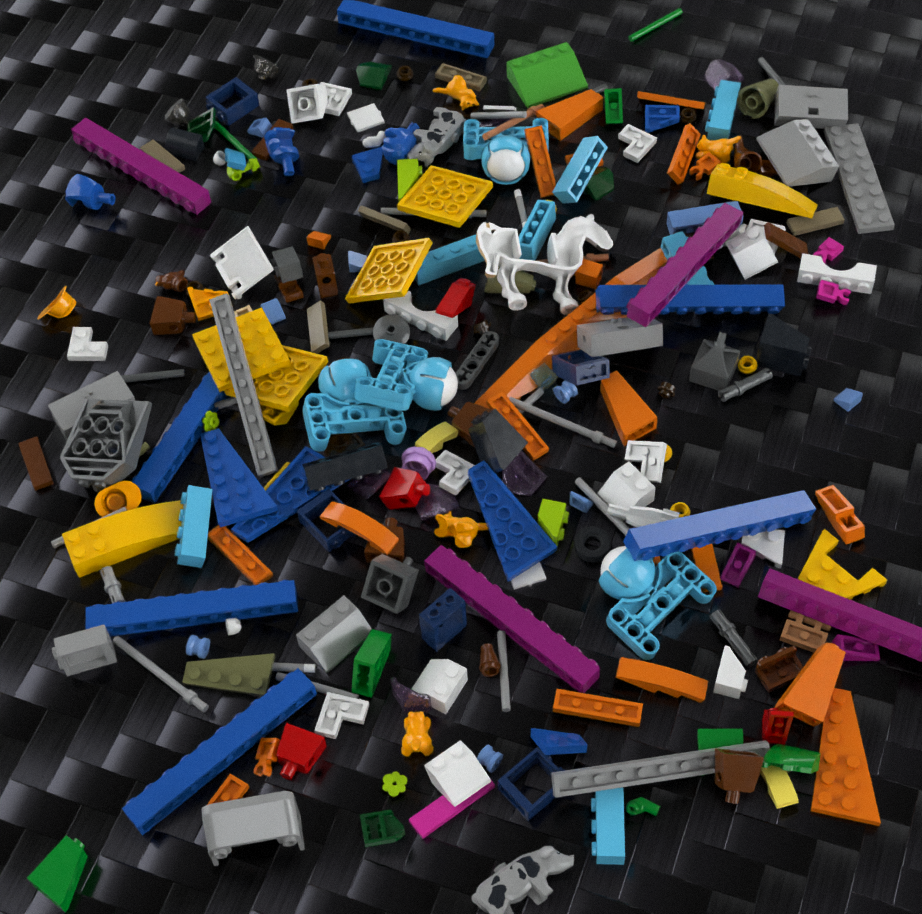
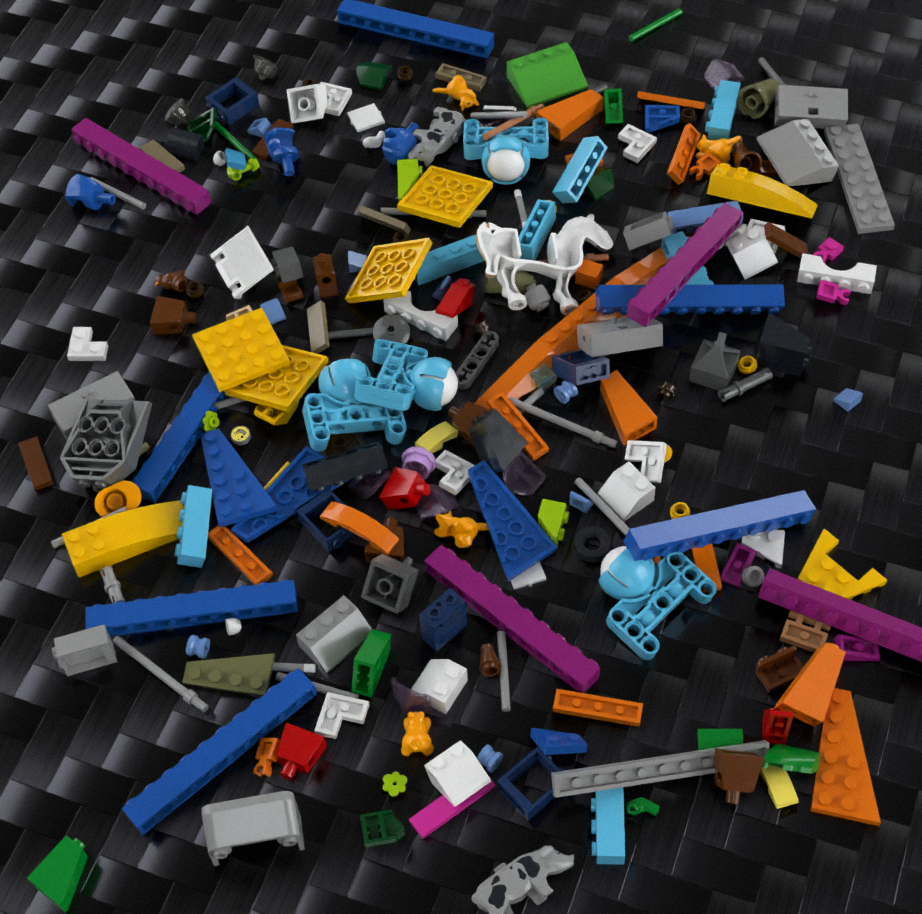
light orange piece [37,286,77,320] -> none
dark grey bar [121,369,185,383] -> none
light orange wing [187,287,229,321] -> none
orange plate [207,774,249,805] -> none
light grey plate [209,293,278,478] -> none
orange slope [306,231,331,249] -> none
blue wing [352,147,384,183] -> none
orange tile [524,125,556,198] -> none
white piece [607,503,679,527] -> none
orange slope [616,657,708,703] -> none
dark grey pin [709,609,758,668] -> none
white slope [713,645,748,699] -> none
dark tan tile [787,207,845,236] -> none
orange slope [815,485,865,545] -> none
none -> light grey bar [91,177,146,210]
none -> tile [231,426,251,446]
none -> medium blue slope [432,276,451,301]
none -> light grey head [524,283,551,312]
none -> light grey window [623,211,674,250]
none -> light grey tile [742,566,764,587]

